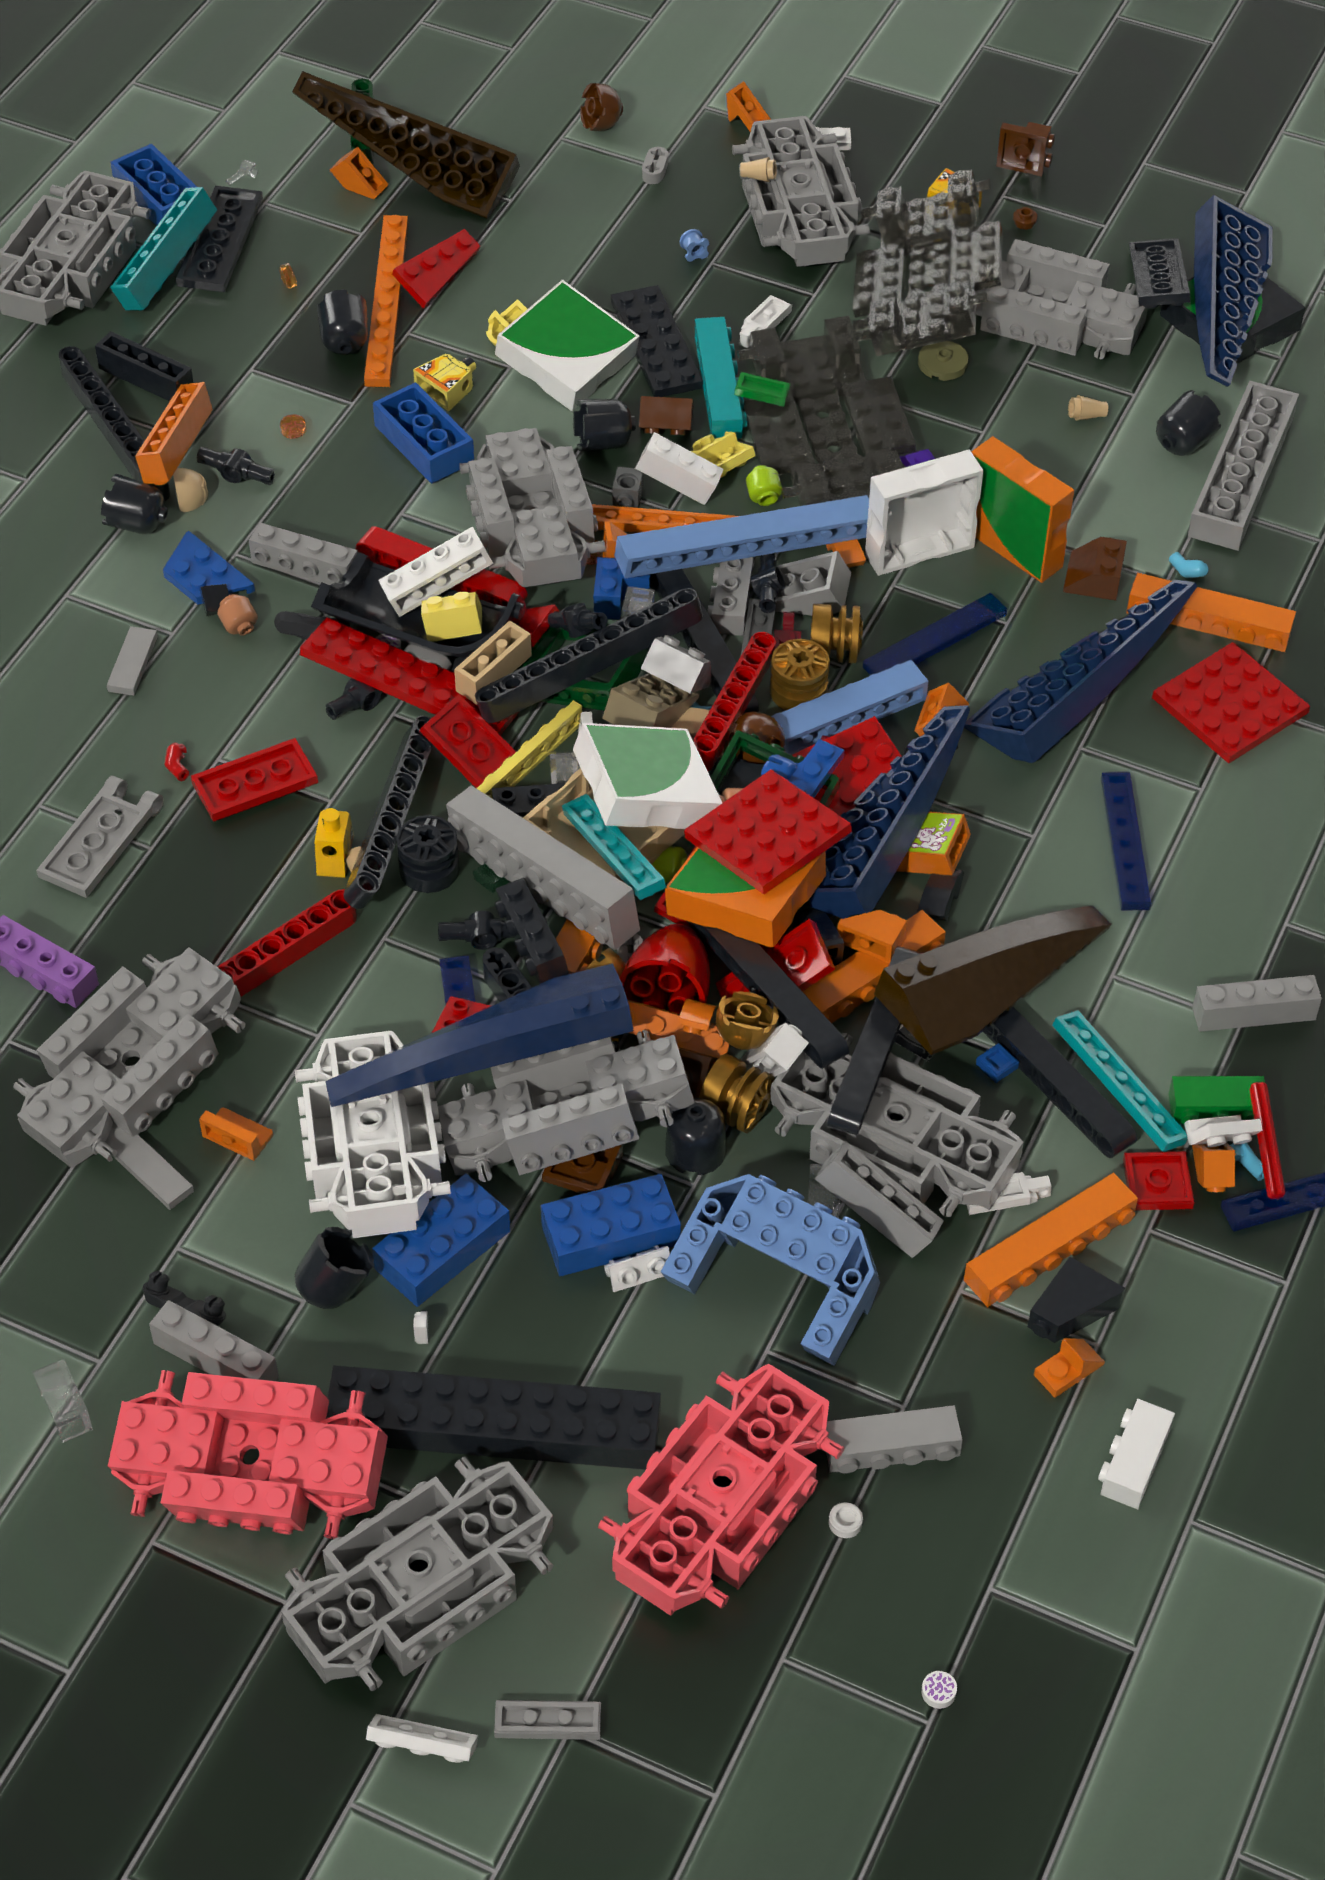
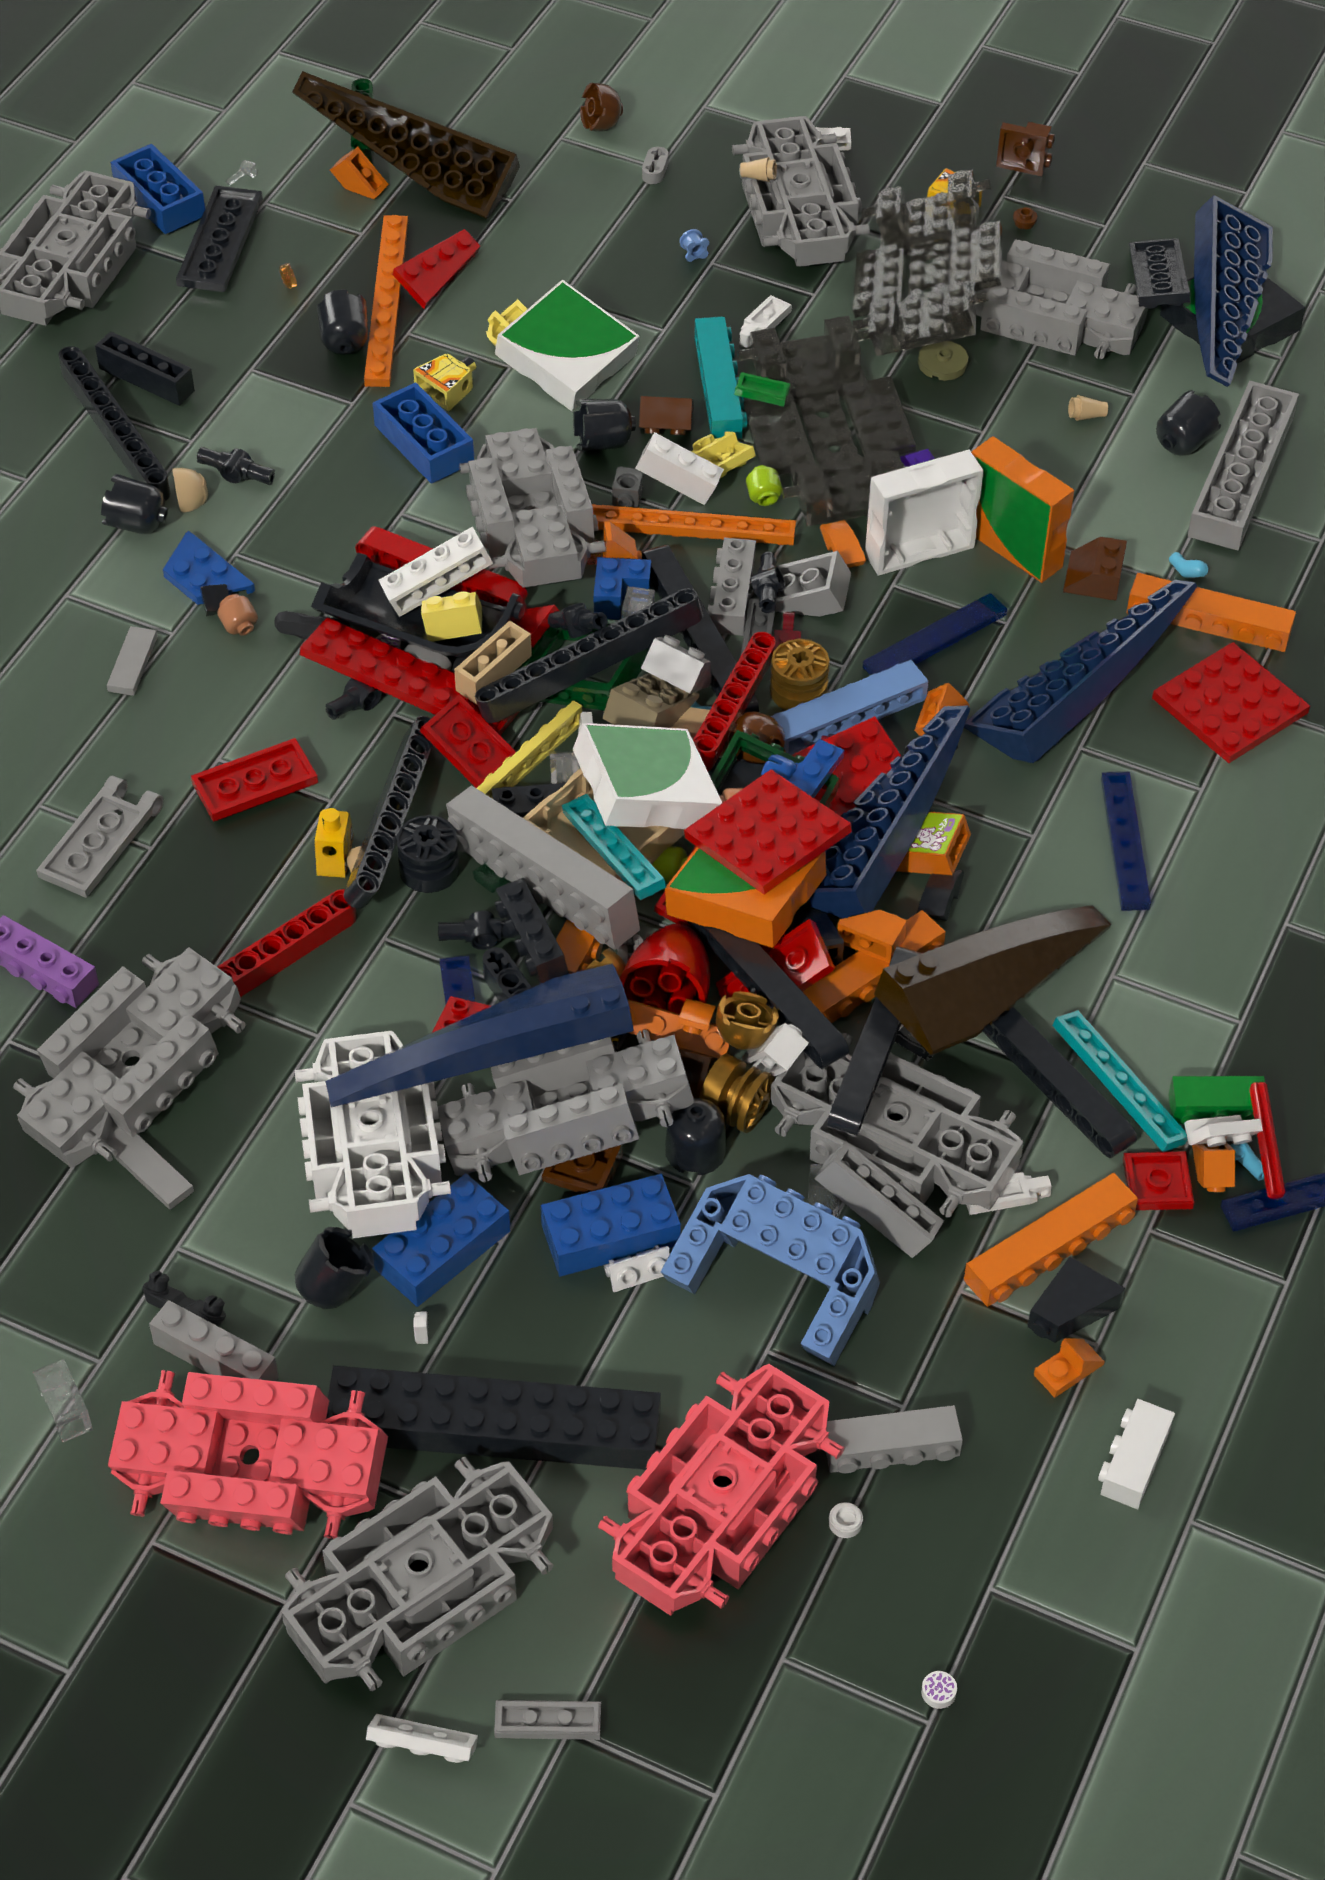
teal brick [110,187,217,311] -> none
orange brick [135,382,213,485] -> none
red arm [164,742,189,781] -> none
orange panel [199,1107,273,1161] -> none
light grey brick [249,523,358,585] -> none
clear orange tile [280,414,306,439] -> none
black plate [611,285,703,397] -> none
medium blue brick [614,495,869,578] -> none
orange slope [726,81,771,132] -> none
pearl gold wheel [810,604,863,663] -> none
blue tile [976,1043,1019,1083] -> none
light grey brick [1192,975,1322,1032] -> none

